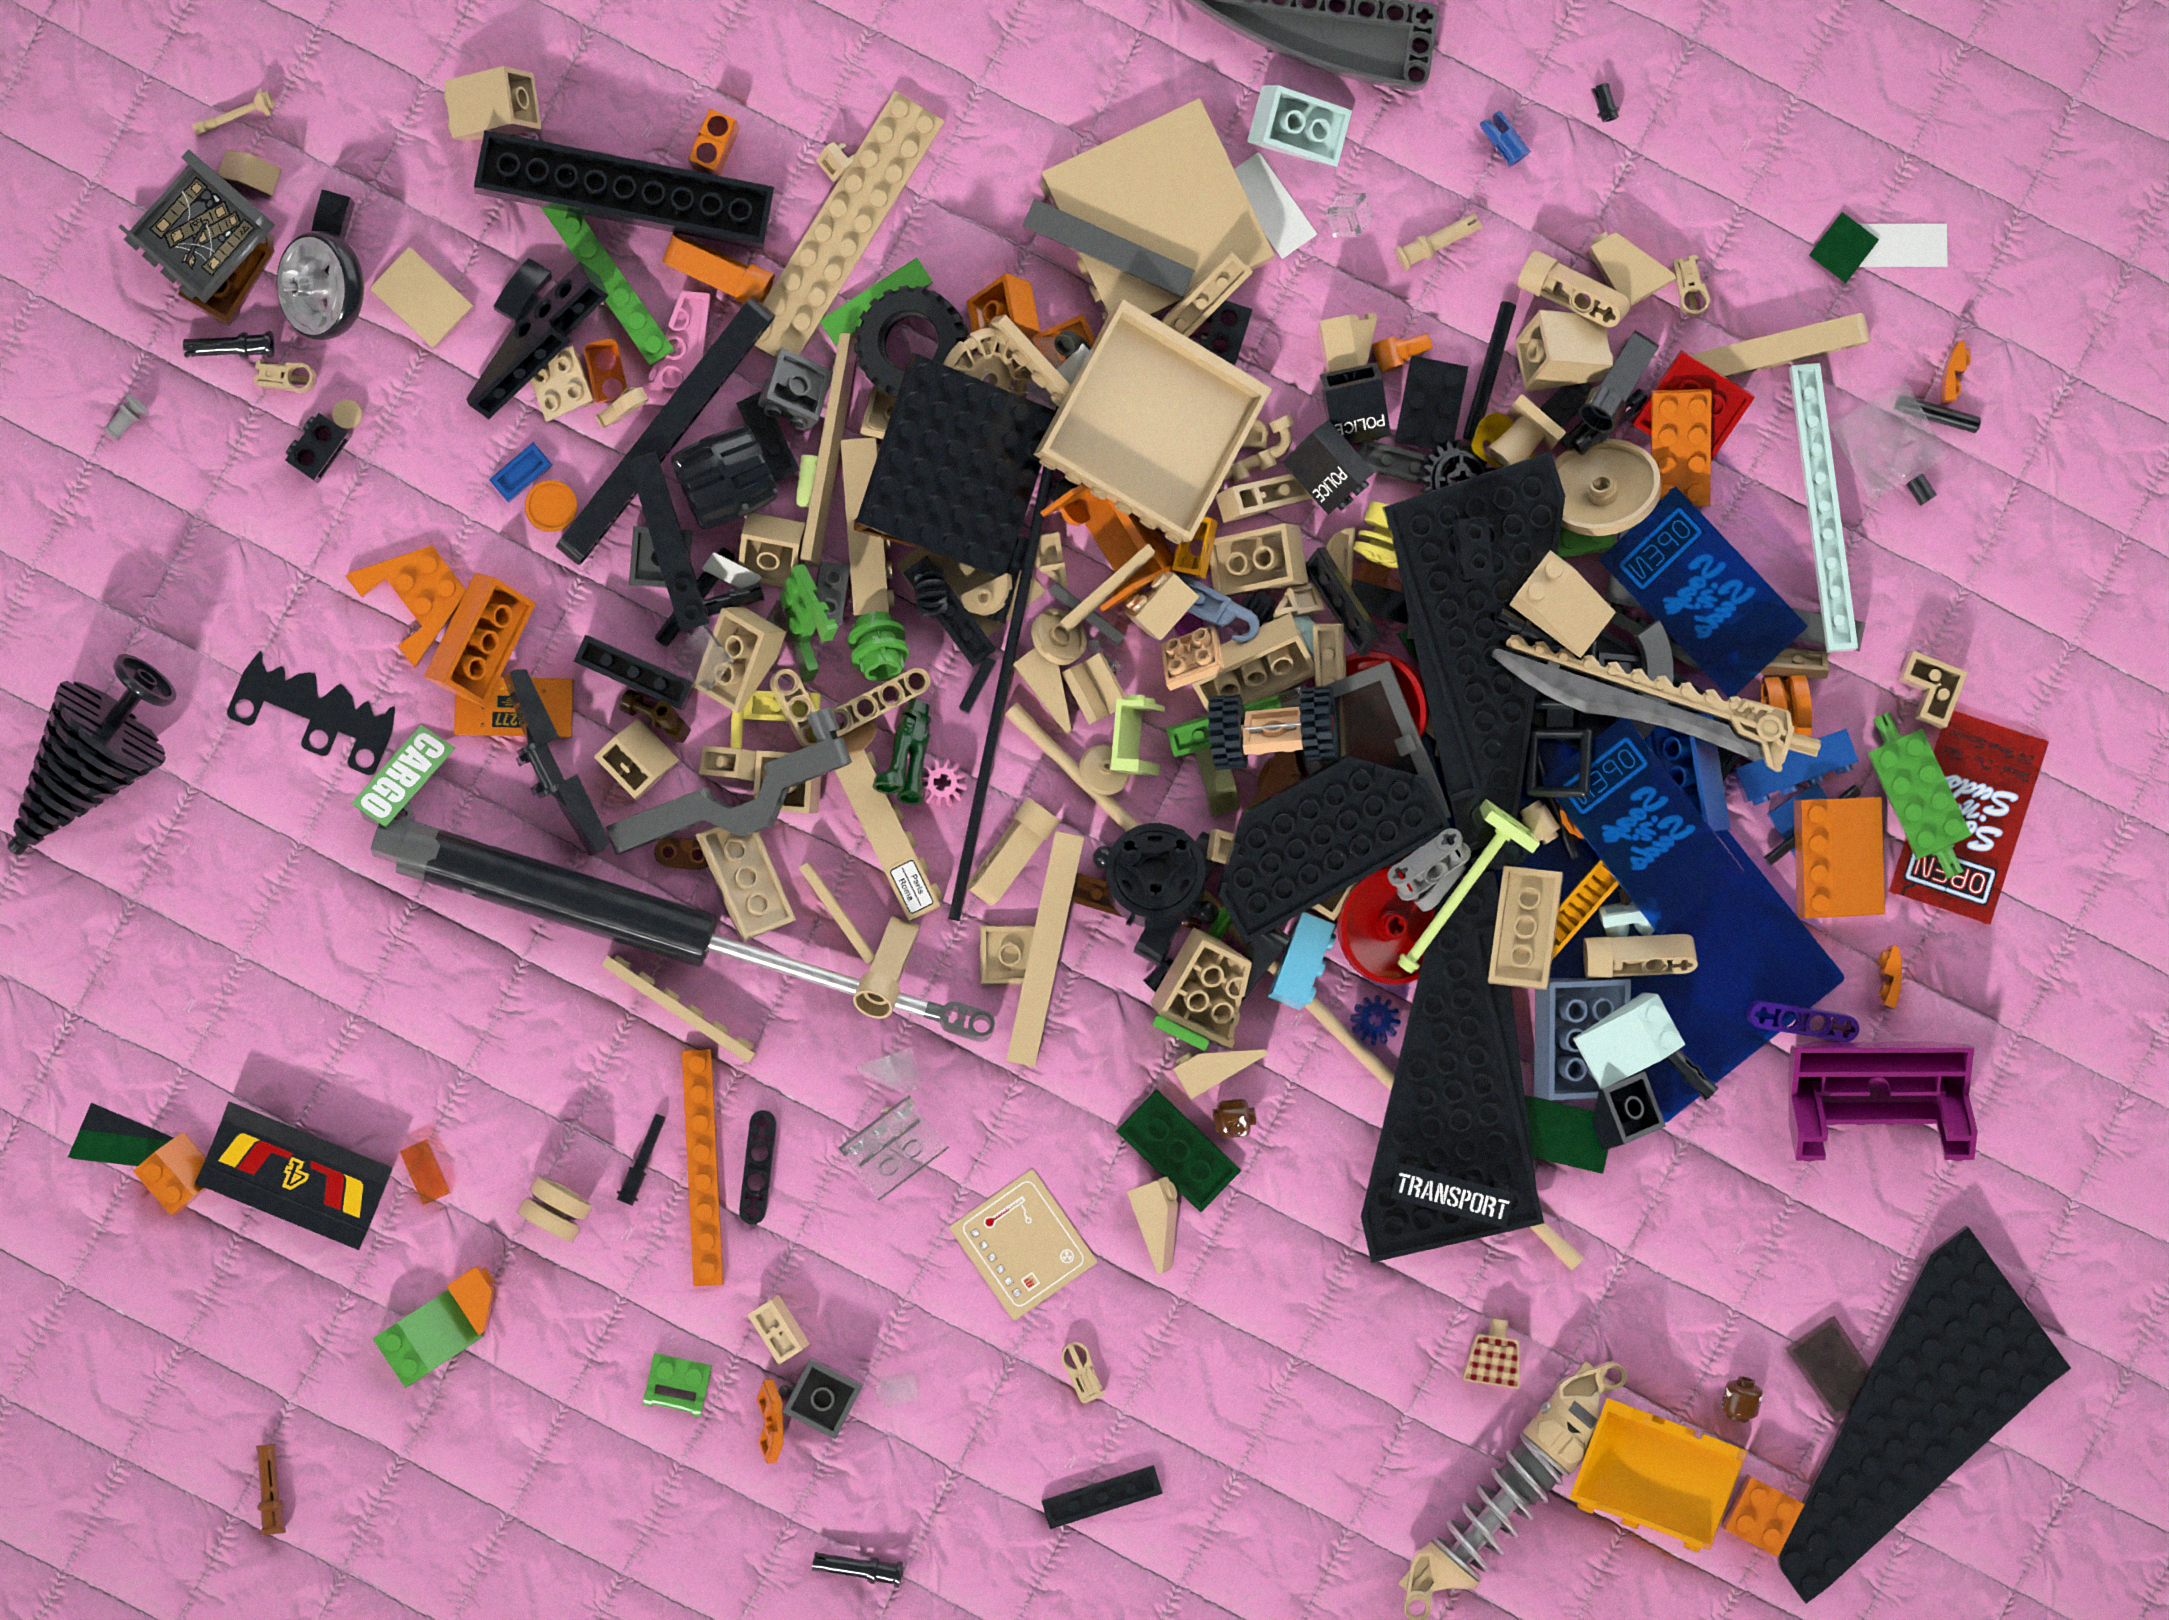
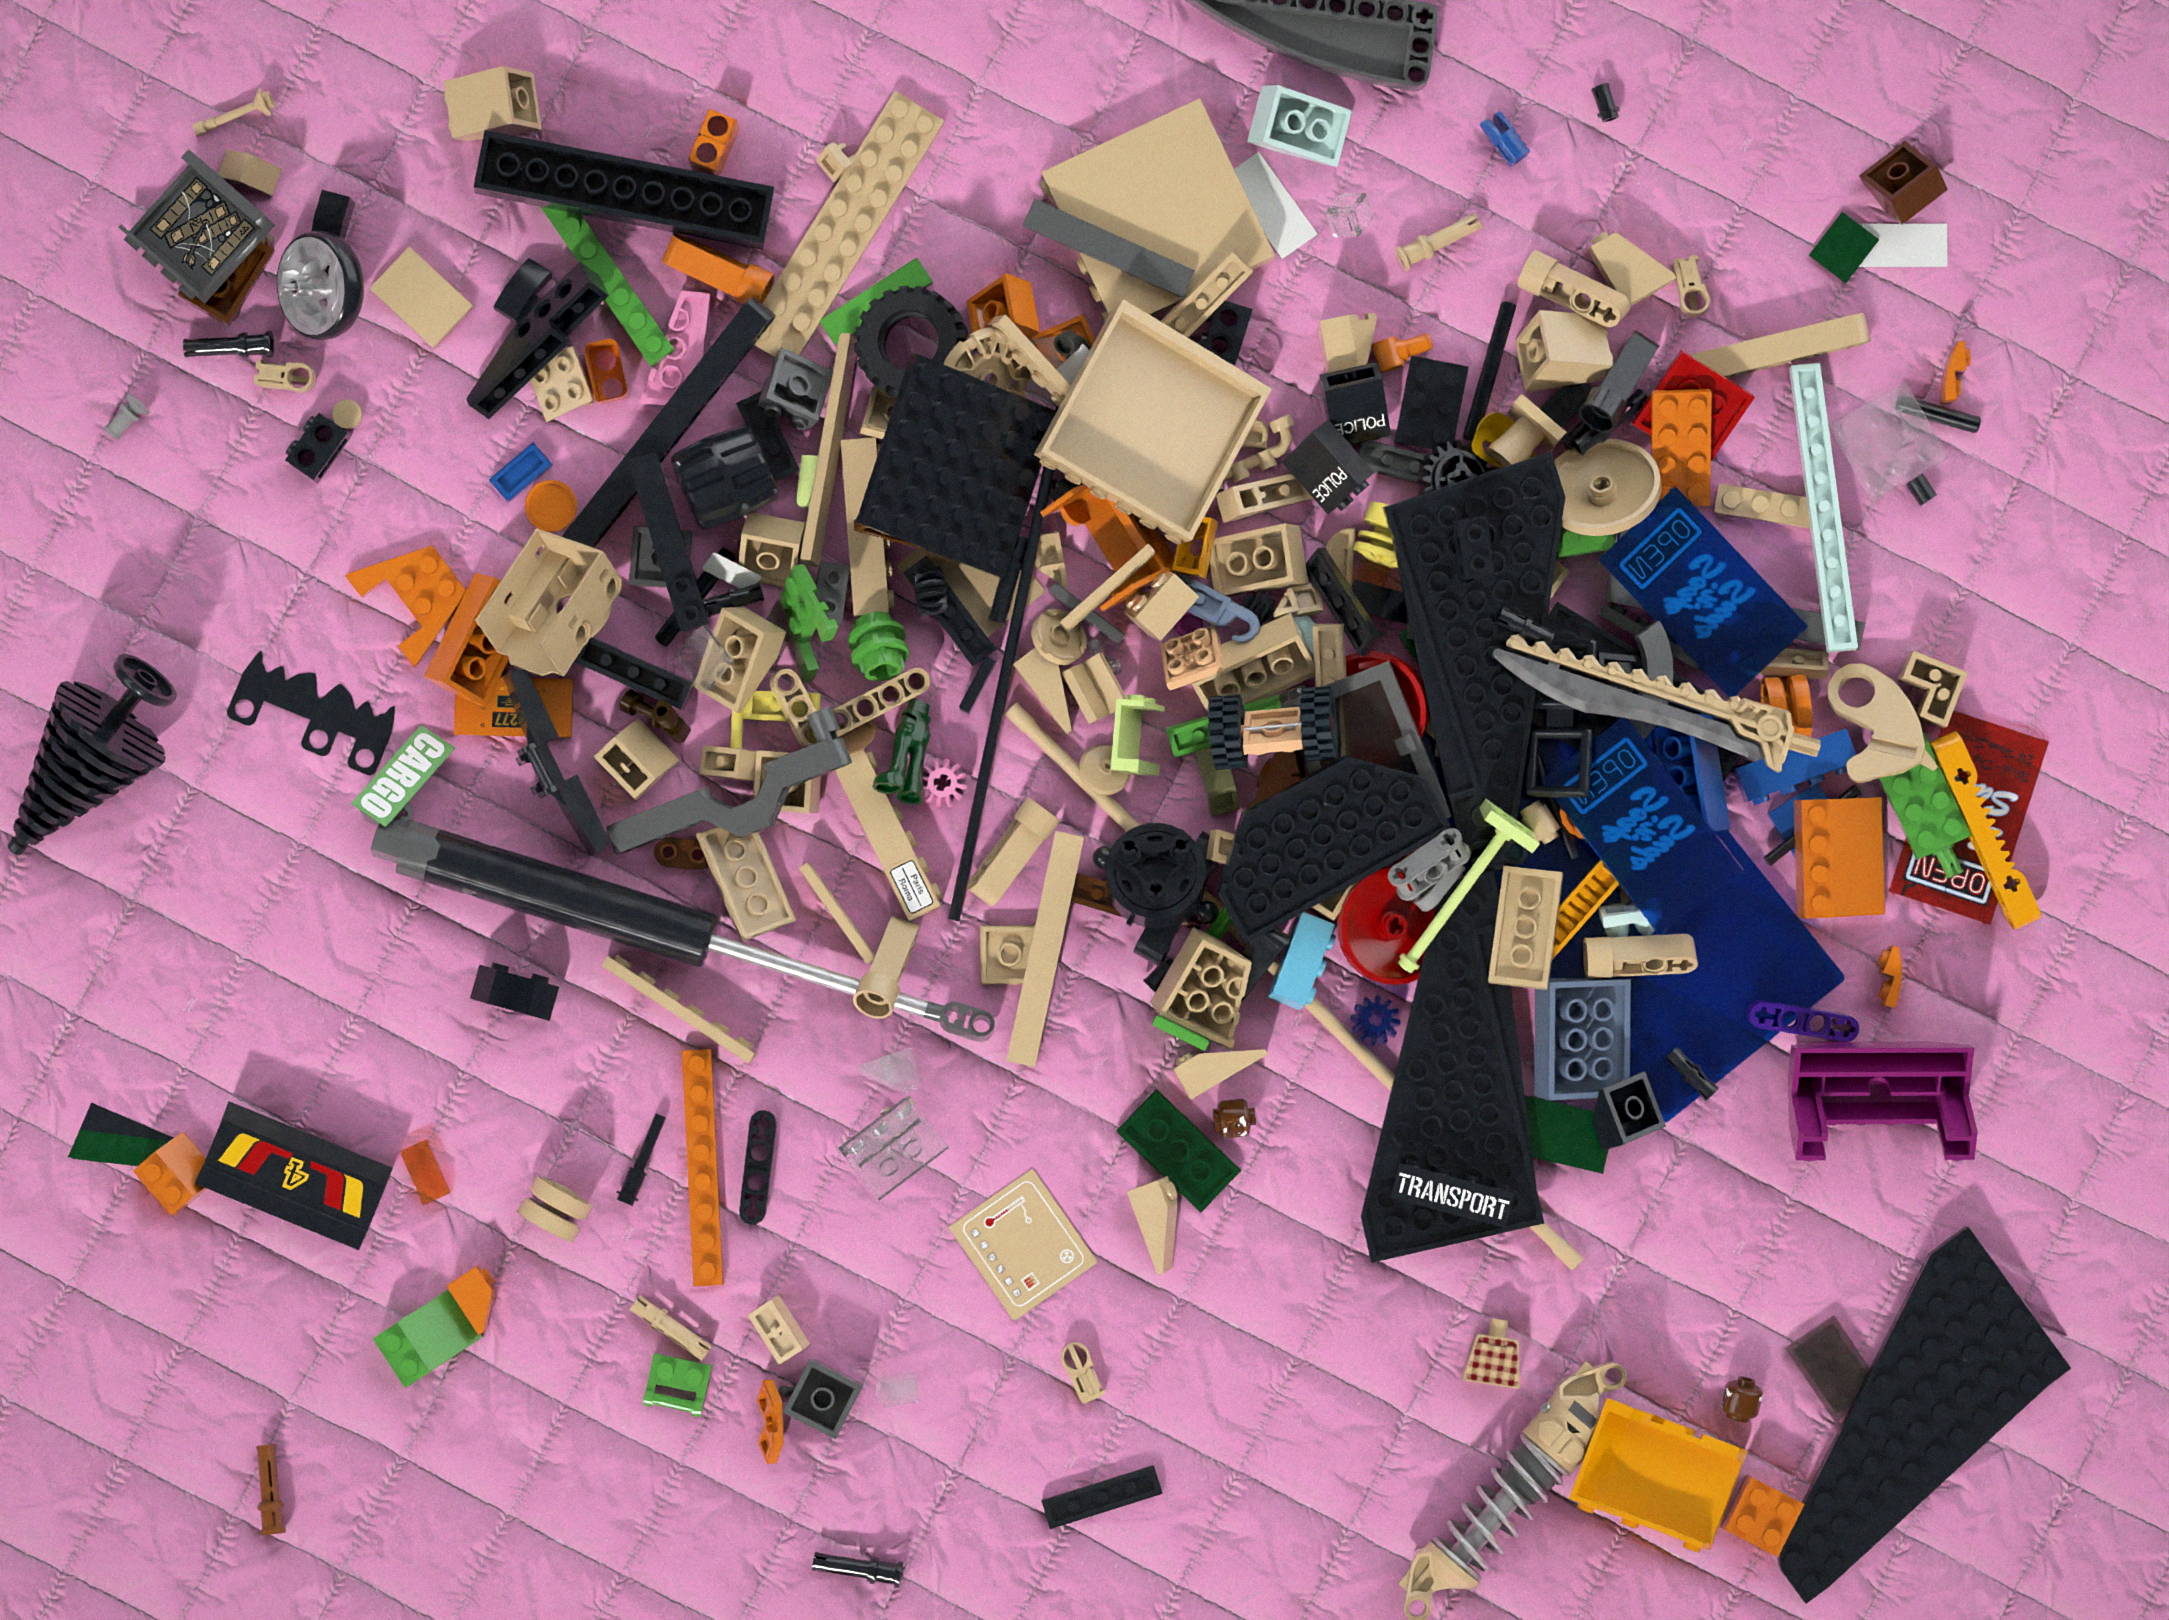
tan piece [595,387,649,428] -> none
tan plate [957,573,1012,616] -> none
tan slope [1509,550,1616,658] -> none
light aqua slope [1573,992,1685,1089] -> none
none -> black brick [470,962,559,1021]
none -> tan piece [475,528,622,676]
none -> tan pin [629,1295,712,1361]
none -> tan plate [1713,483,1810,529]
none -> tan animal [1828,663,1938,783]
none -> reddish brown slope [1859,141,1948,225]
none -> light orange gear [1929,731,2042,930]

